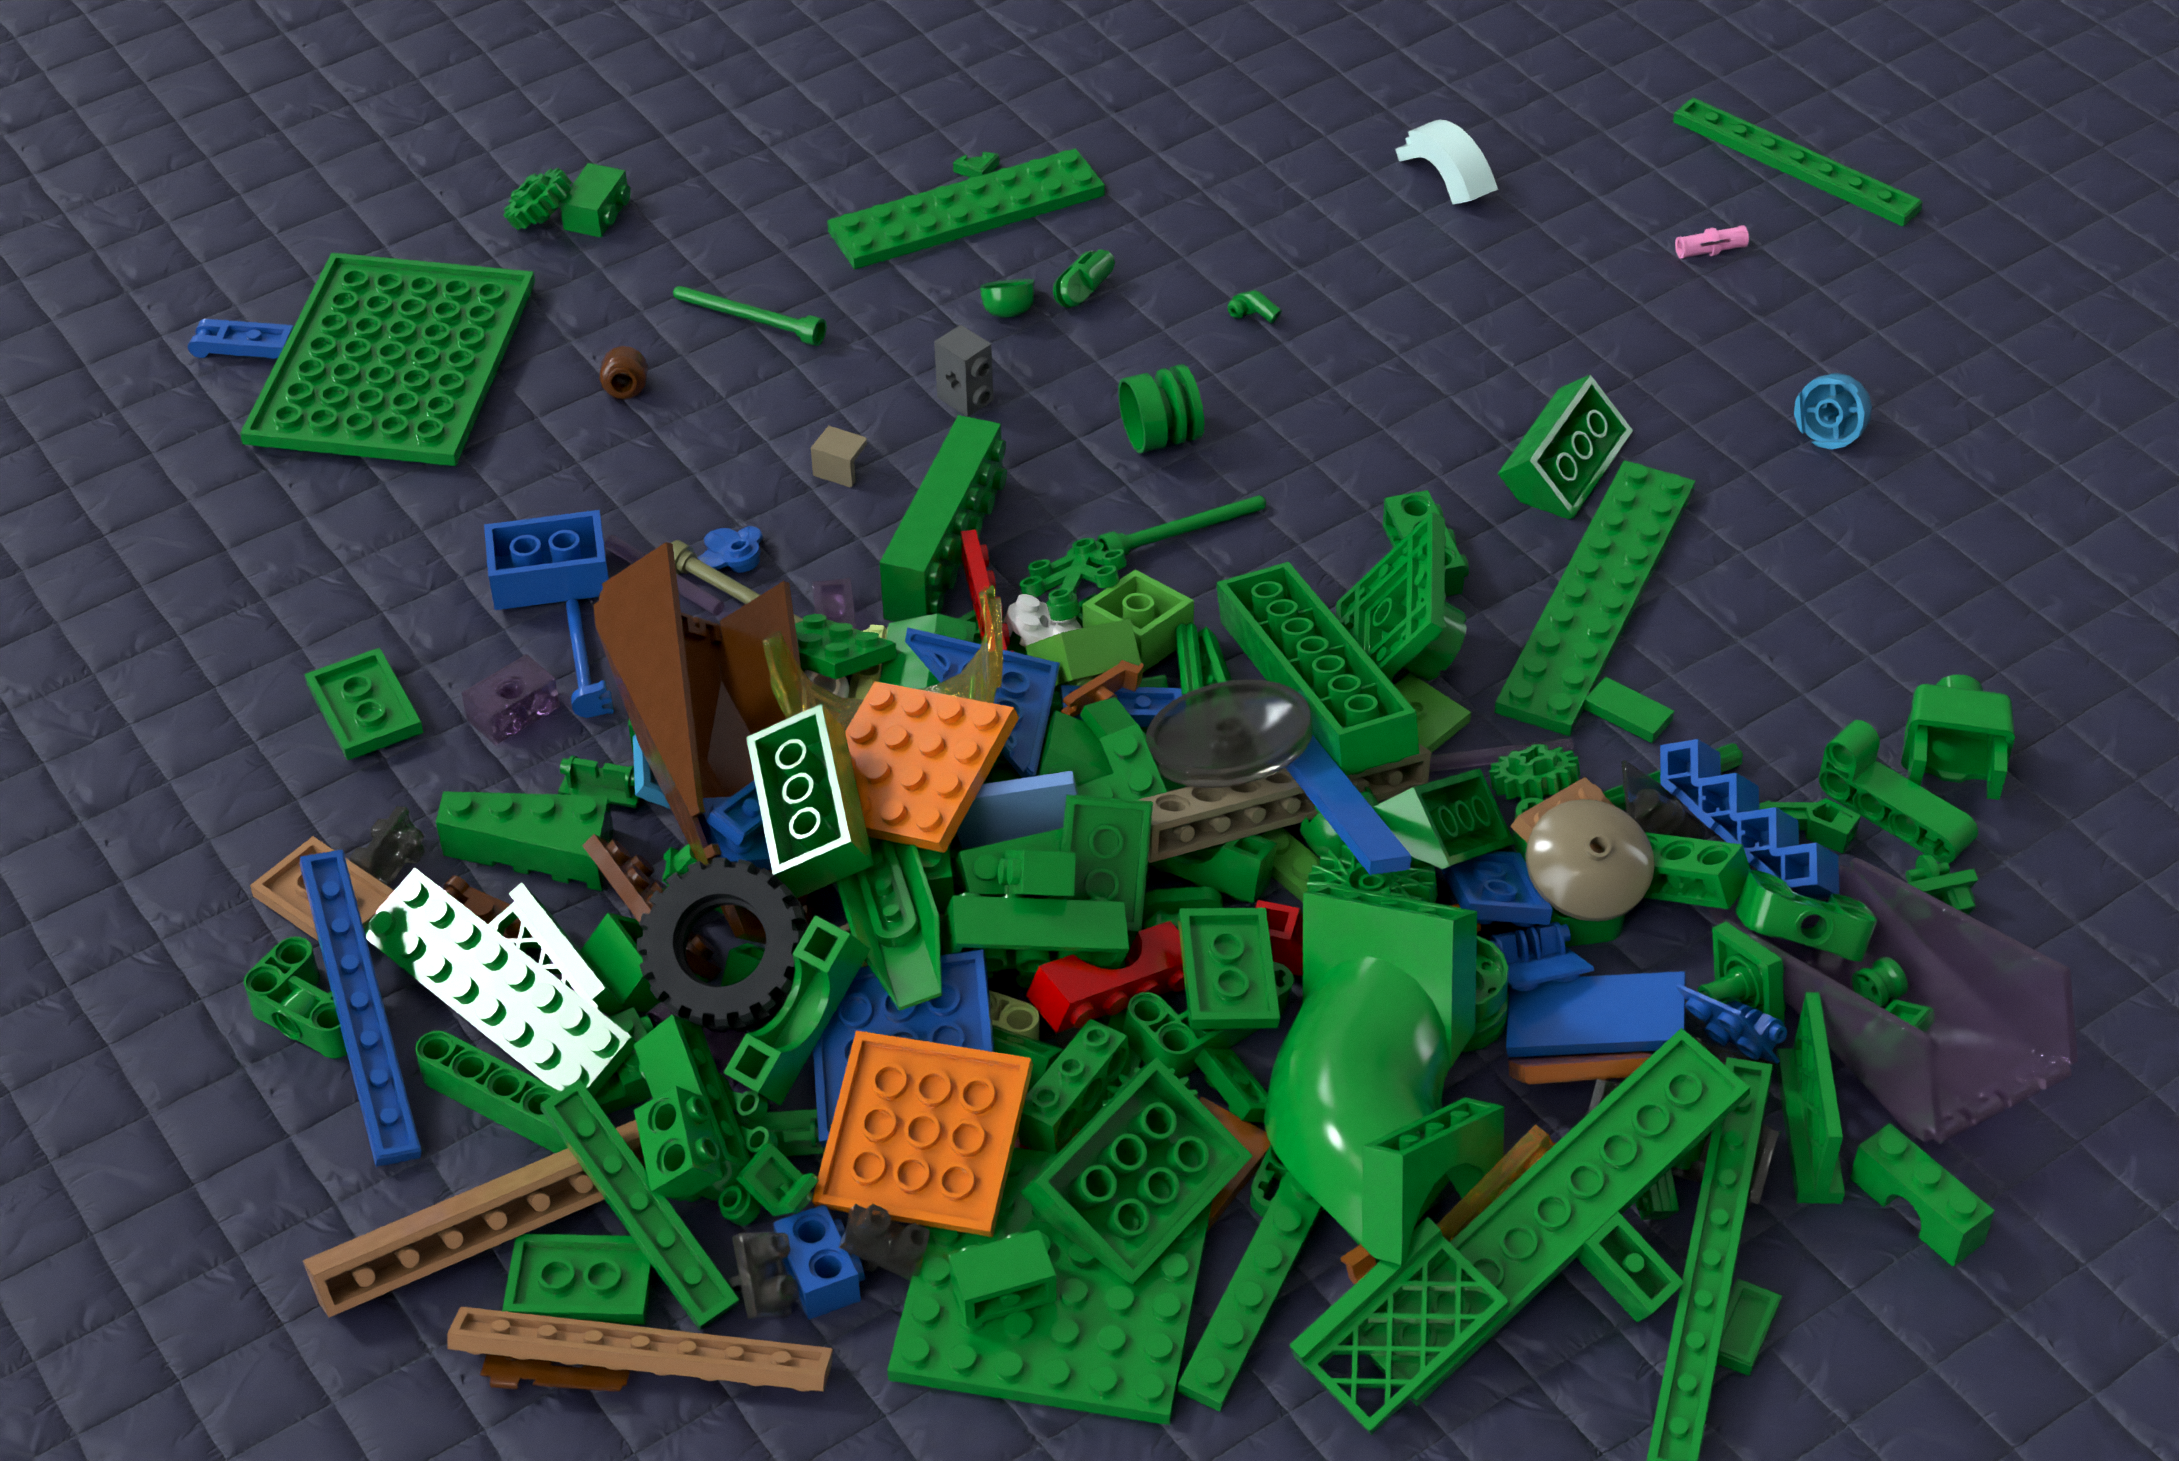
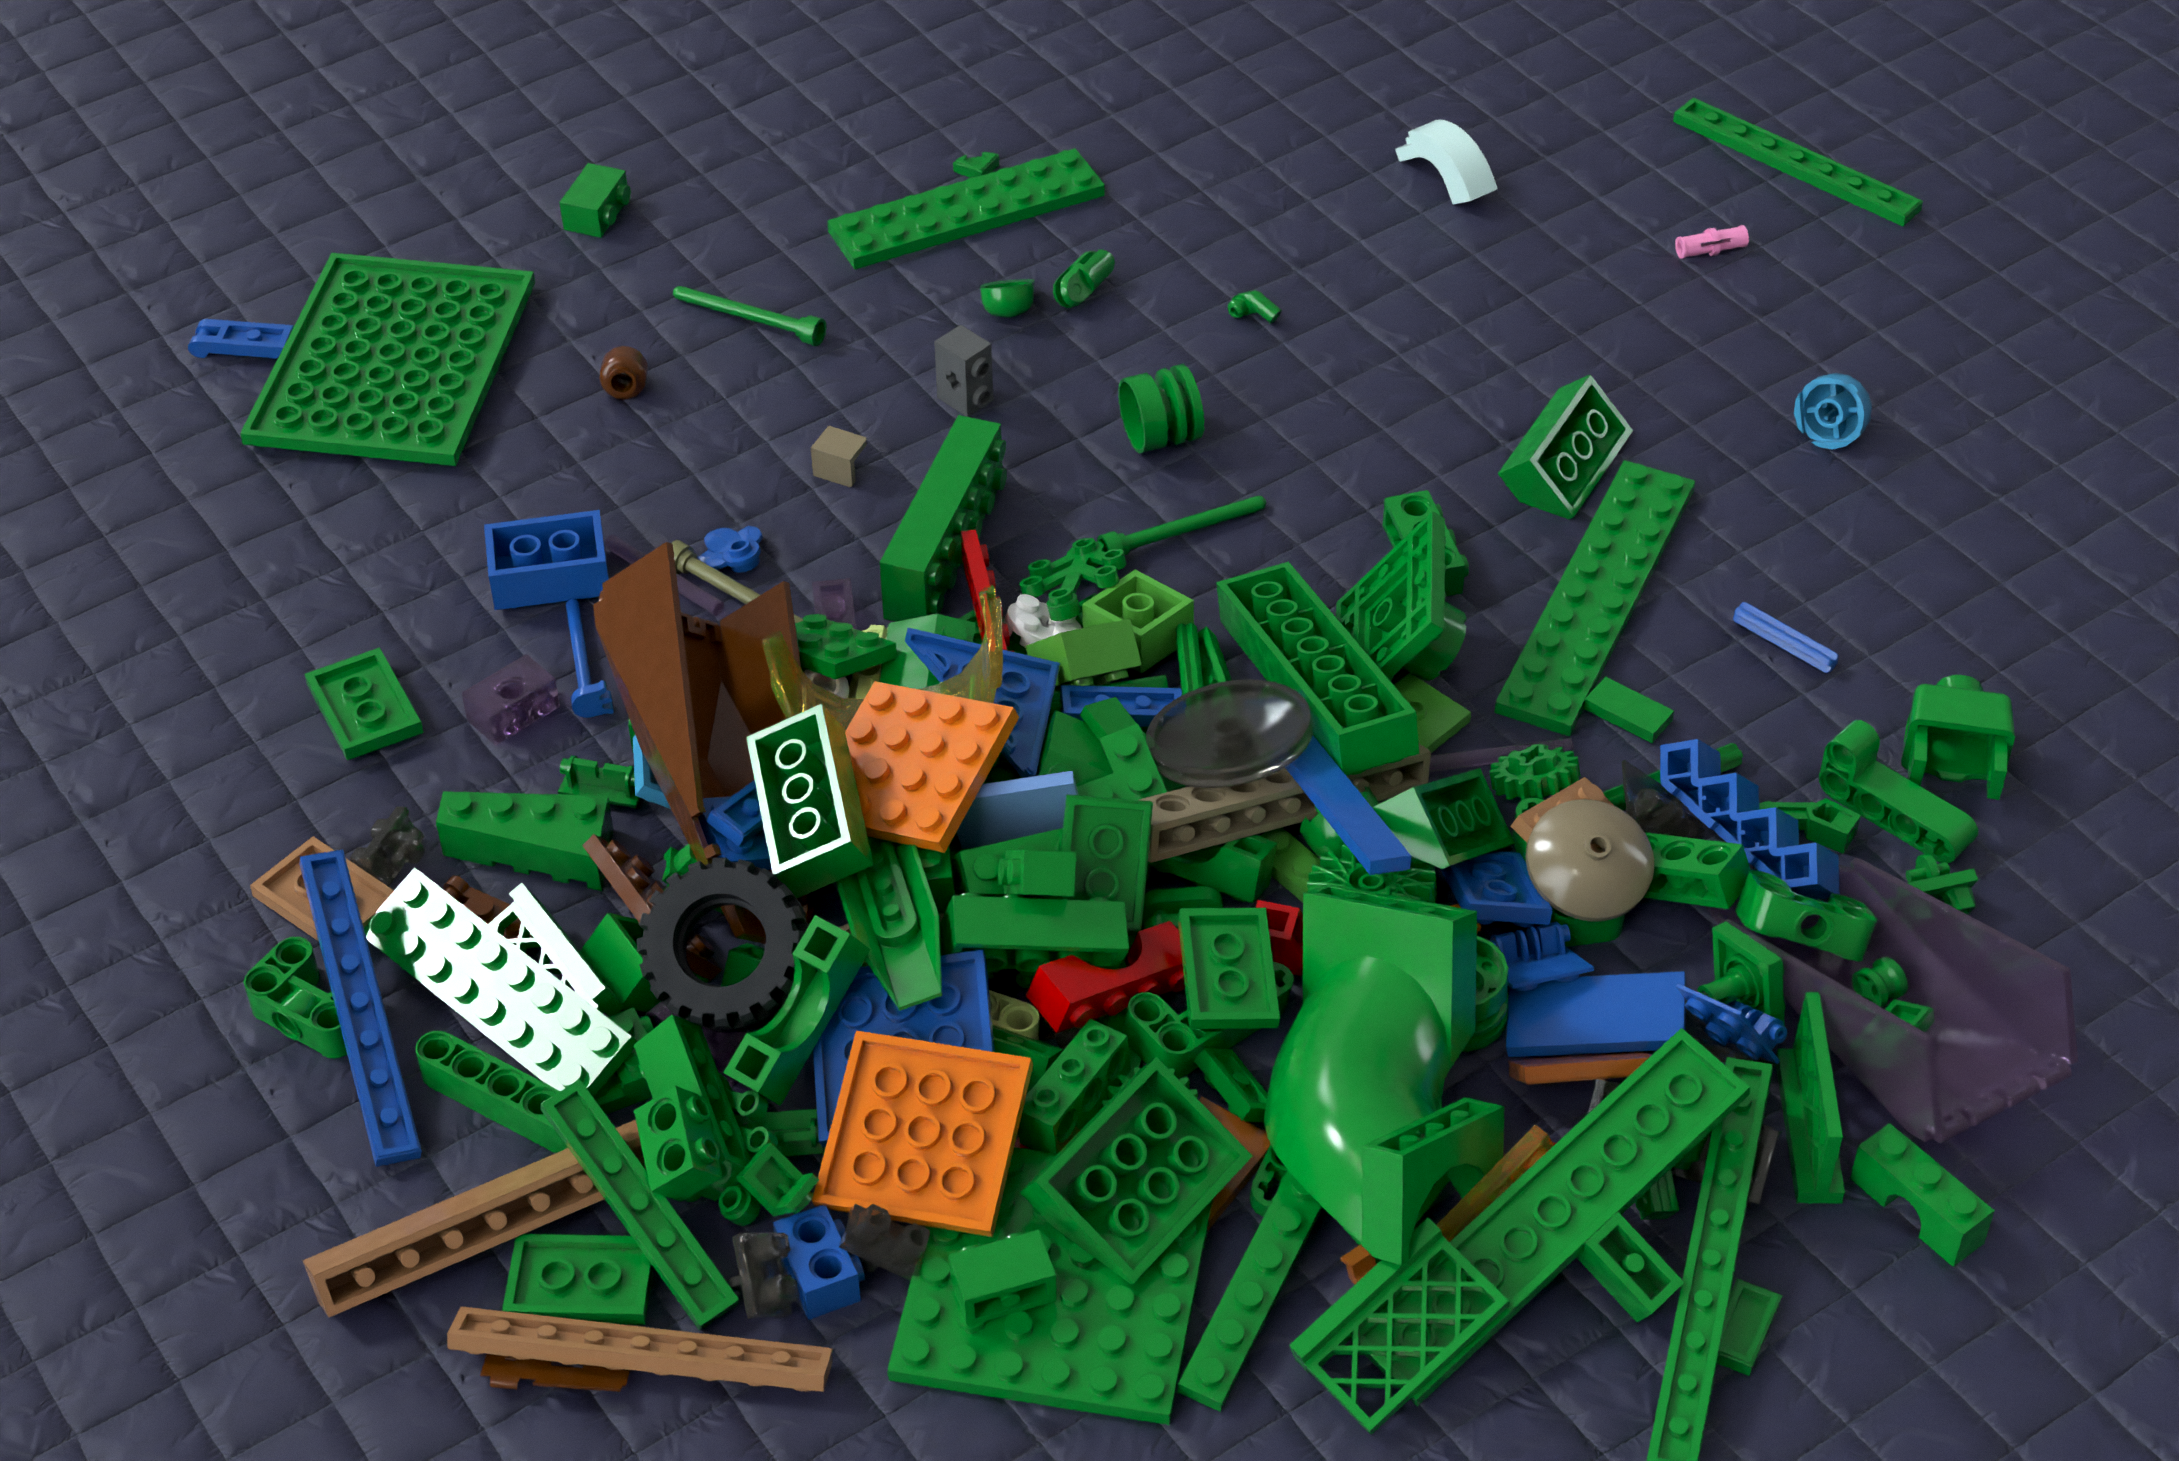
green gear [503,167,572,230] -> none
dark orange piece [1061,660,1144,717] -> none
none -> axle [1733,602,1839,673]

